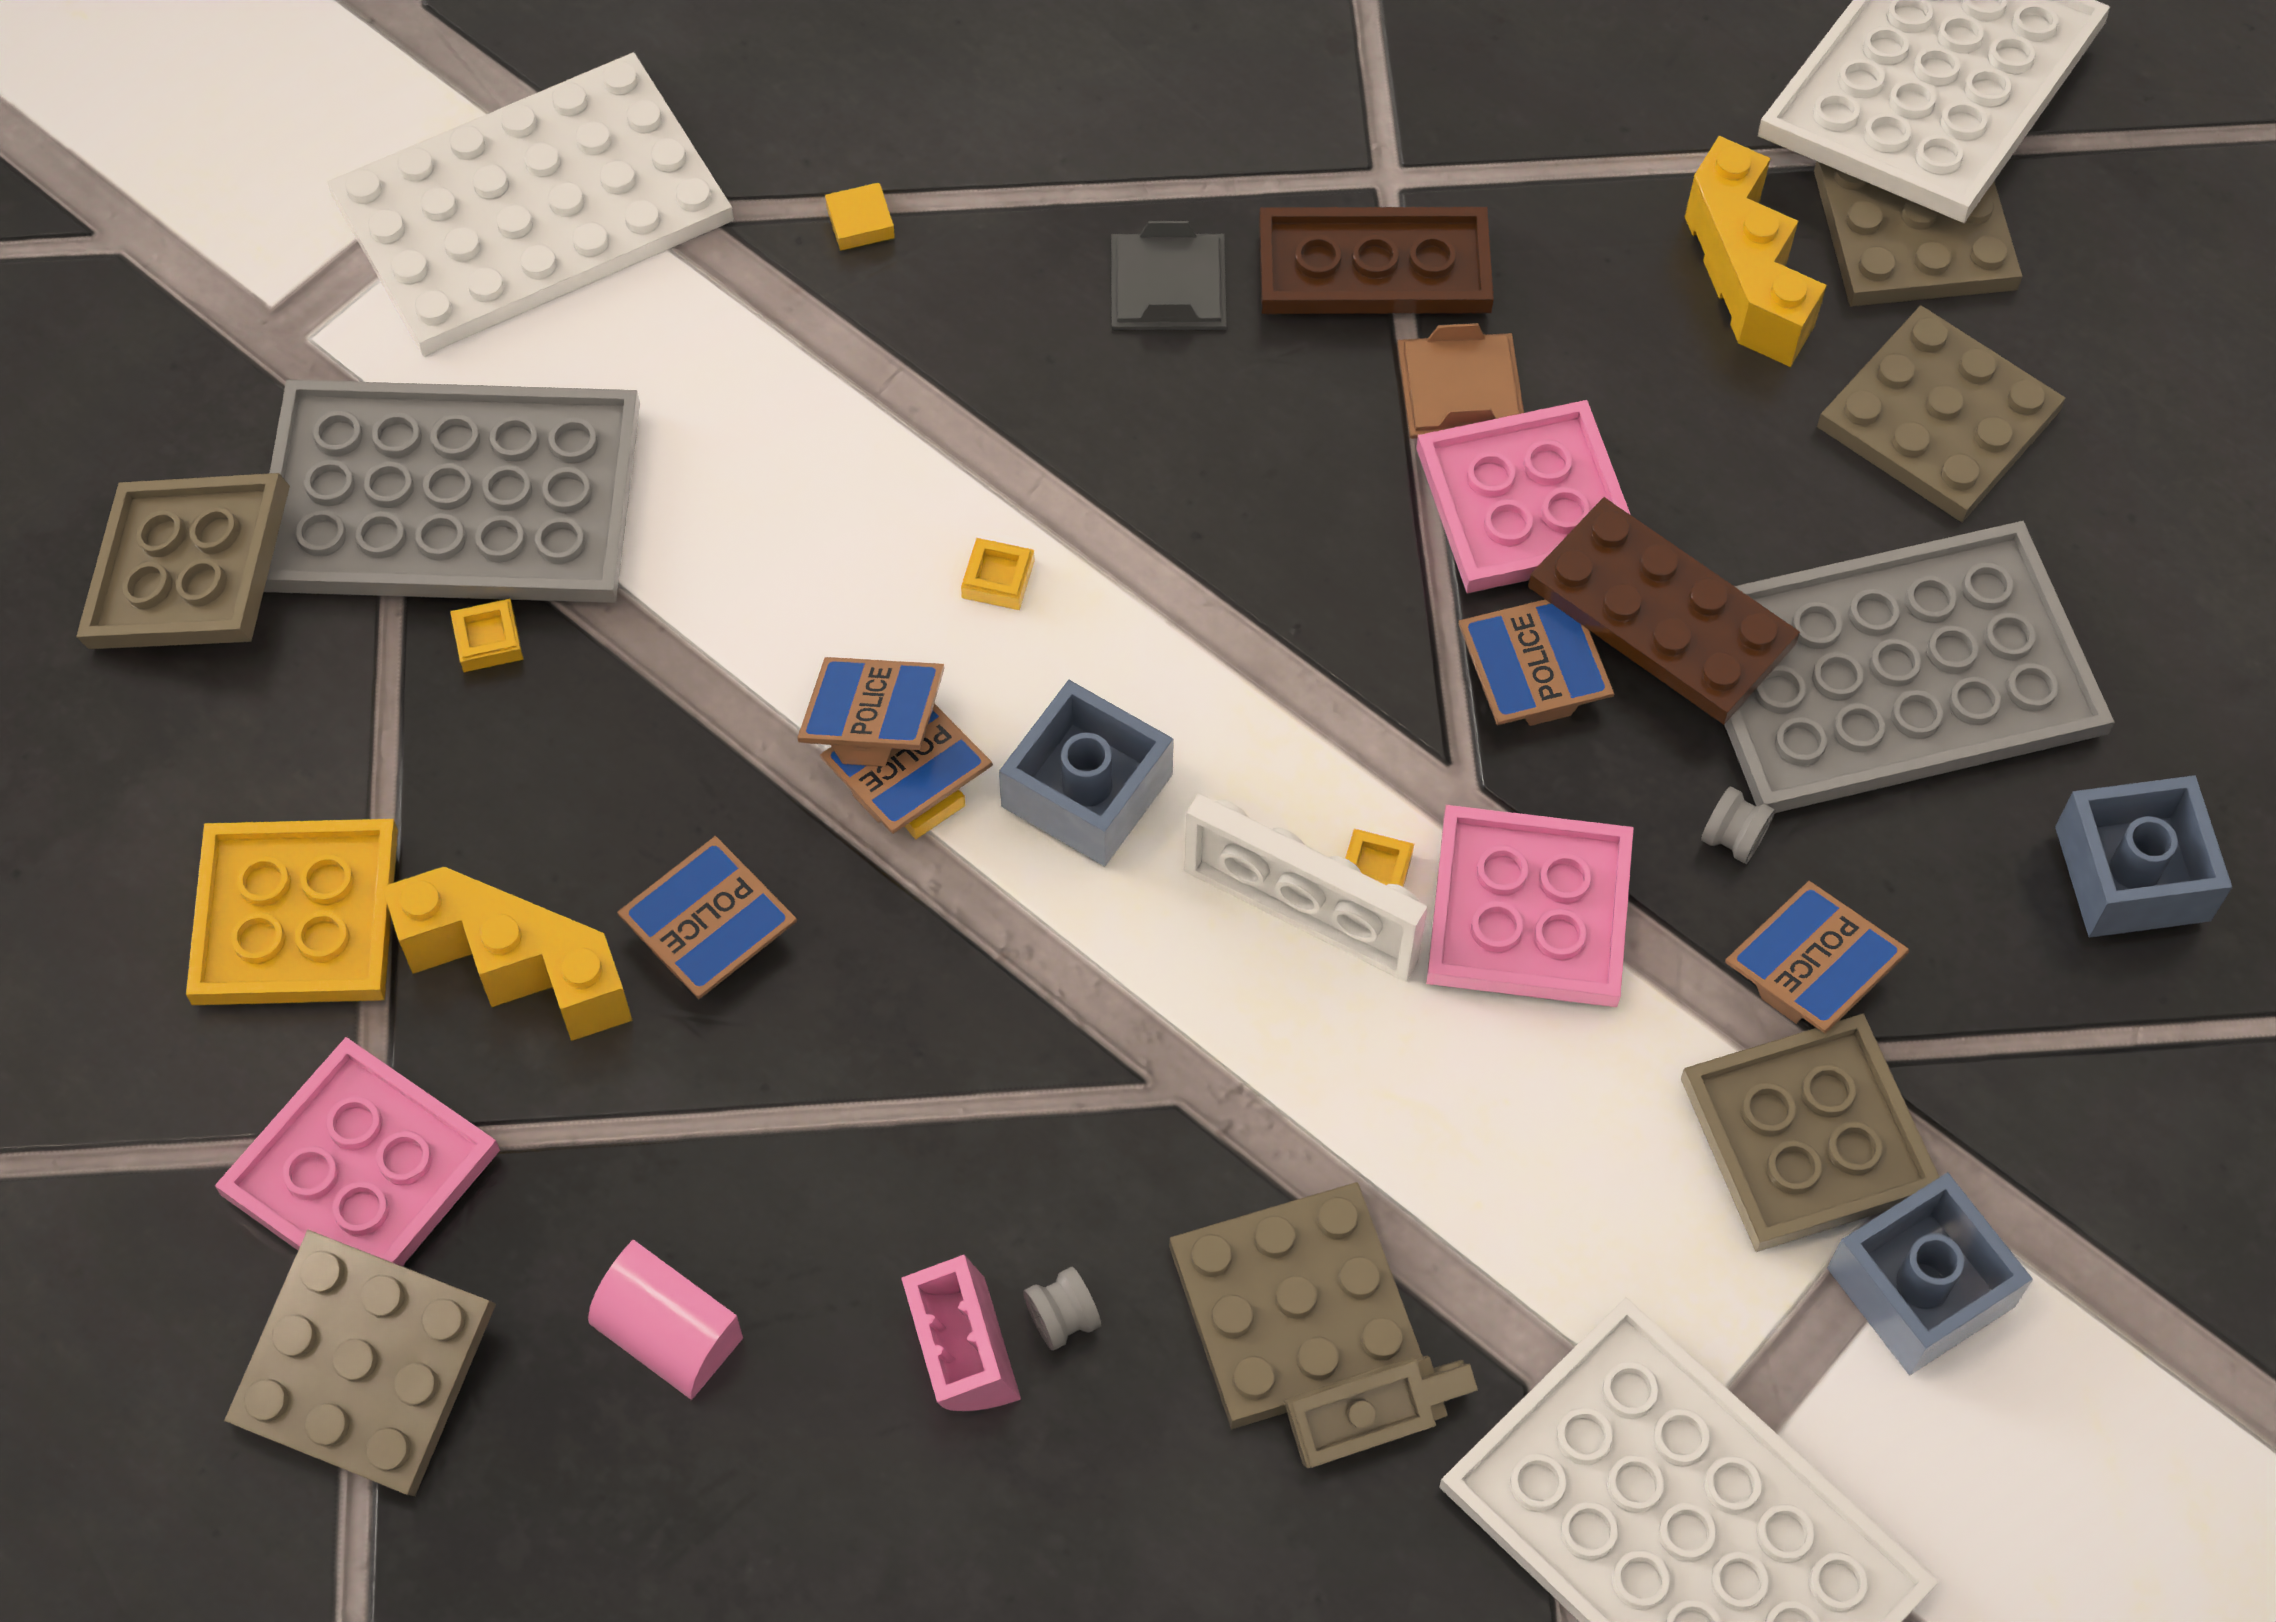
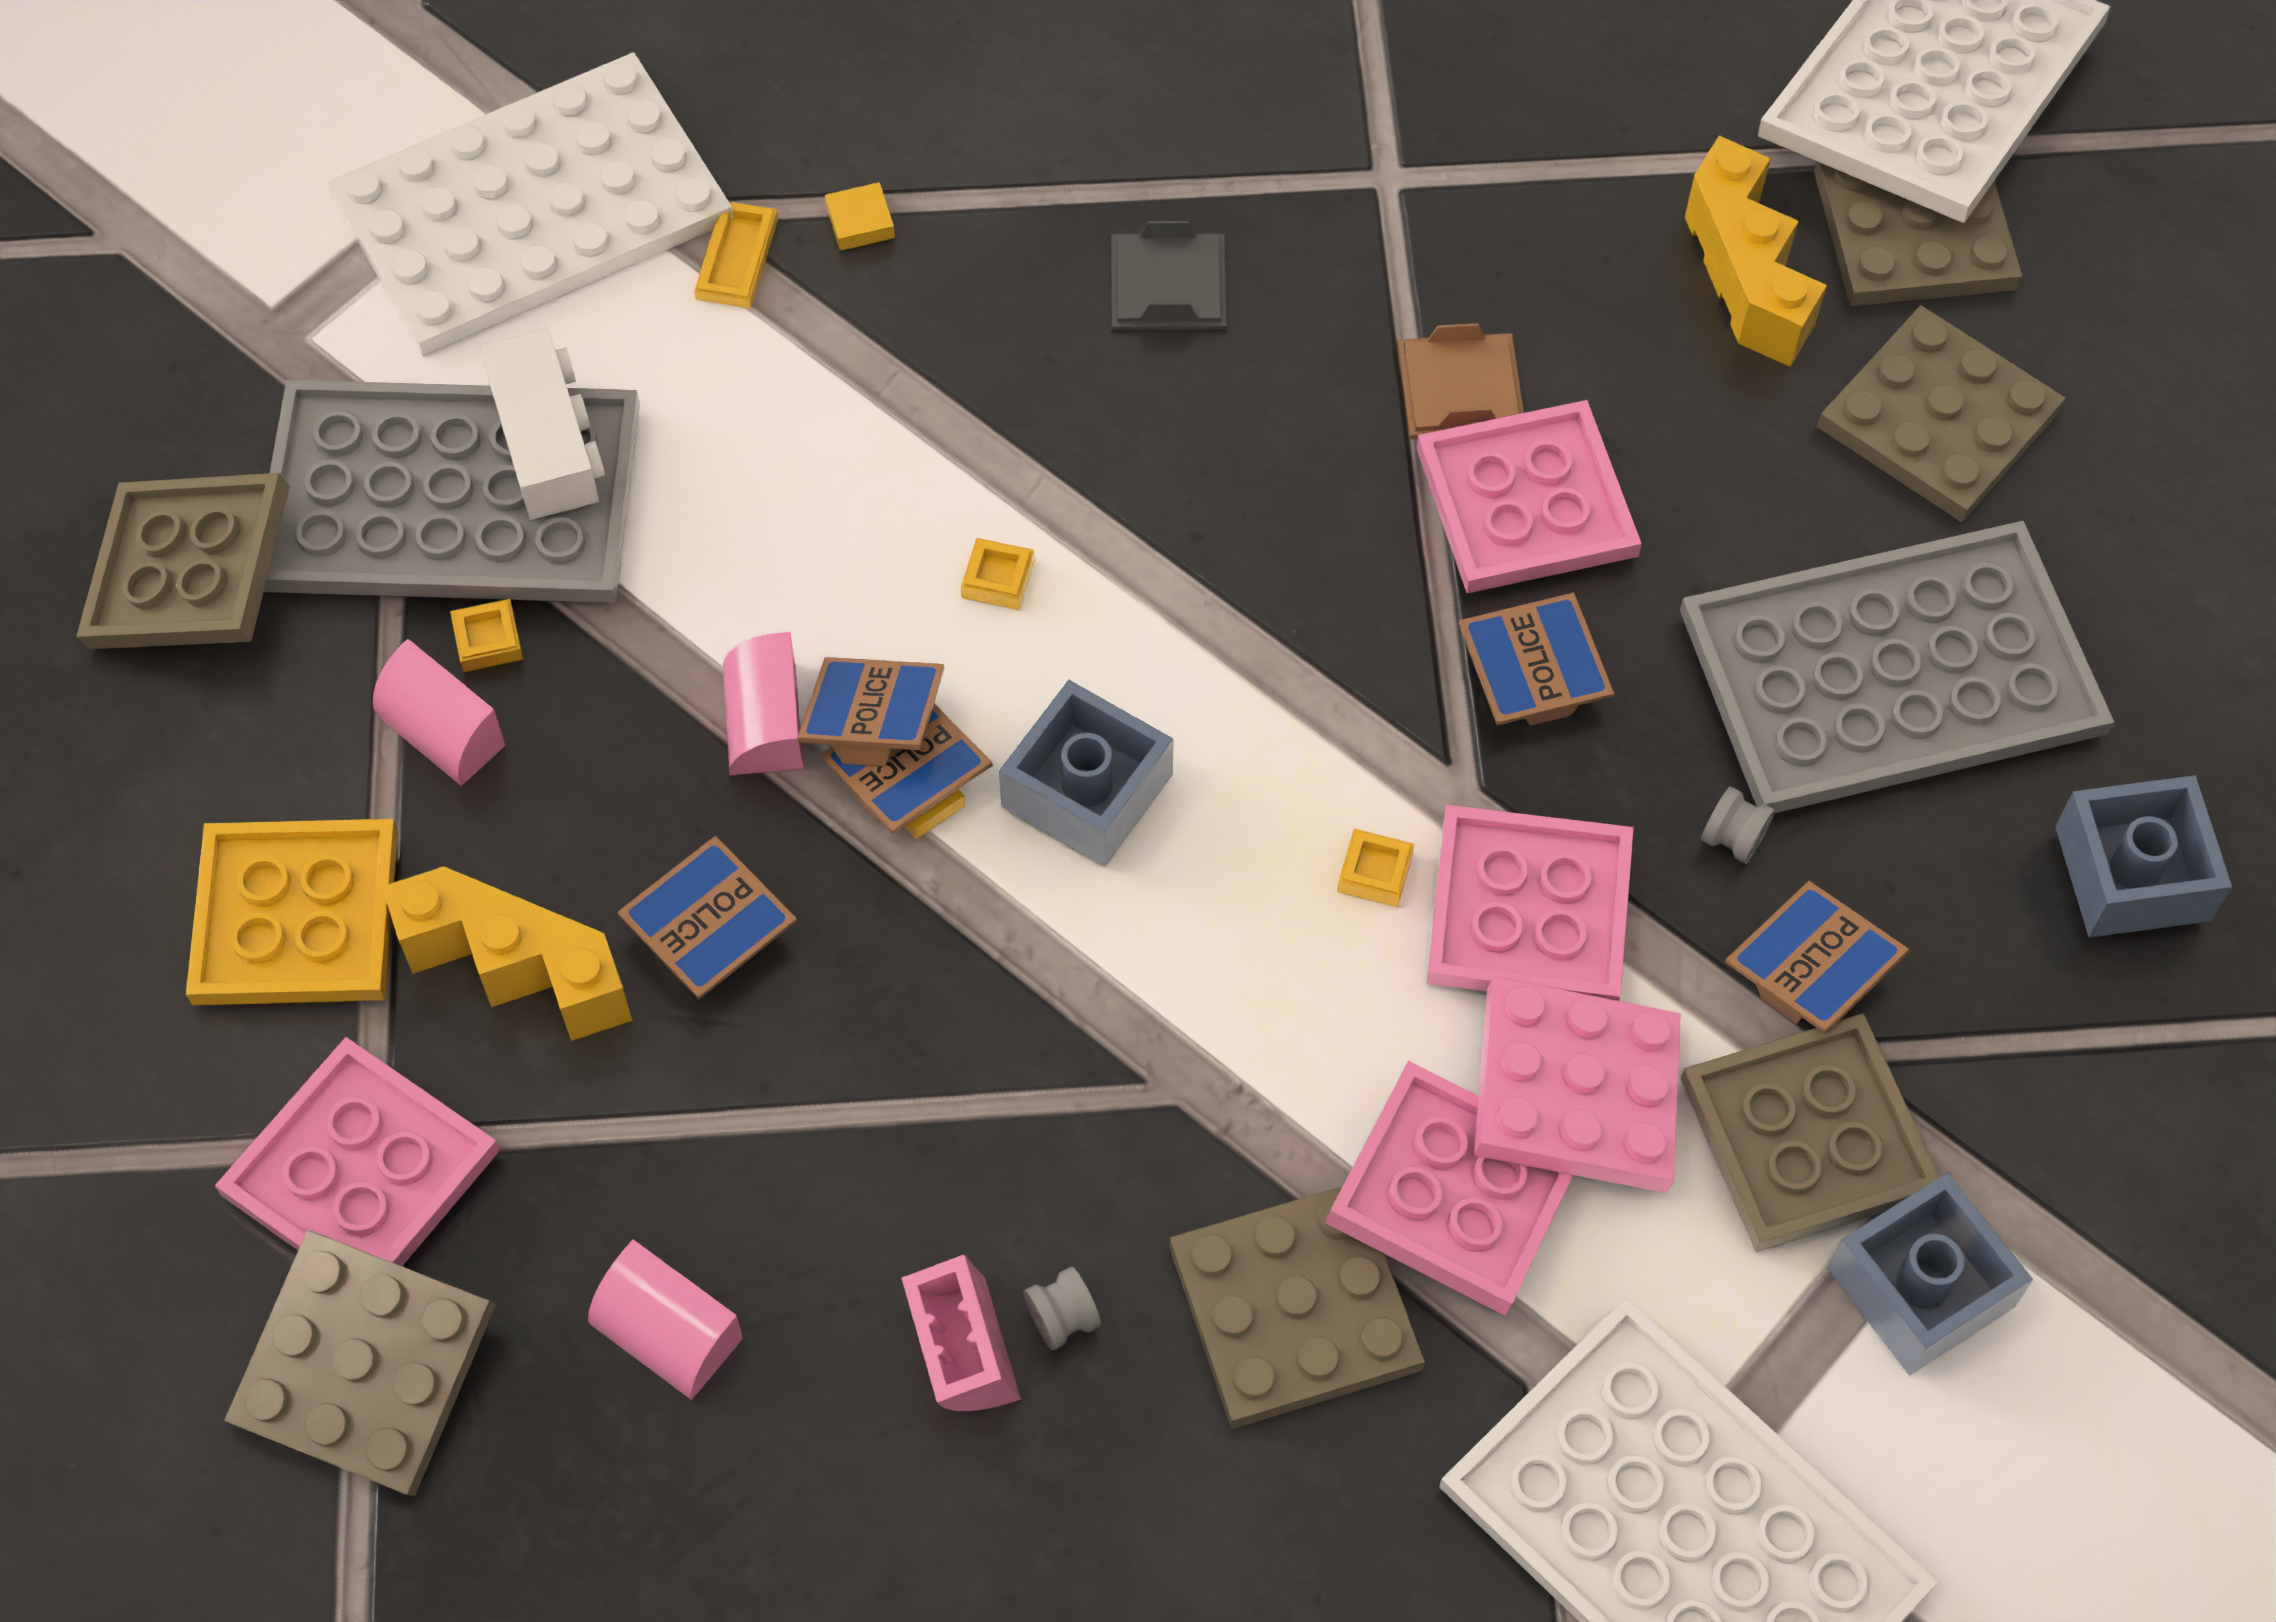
white plate [1184,793,1428,982] -> none
reddish brown plate [1259,207,1494,314] -> none
dark tan hinge [1283,1356,1478,1468] -> none
reddish brown plate [1528,497,1800,725] -> none
none -> bright pink brick [373,639,506,786]
none -> white brick [479,327,605,520]
none -> yellow tile [694,202,778,309]
none -> bright pink brick [723,632,804,775]
none -> bright pink plate [1325,1060,1573,1316]
none -> bright pink plate [1474,976,1681,1193]

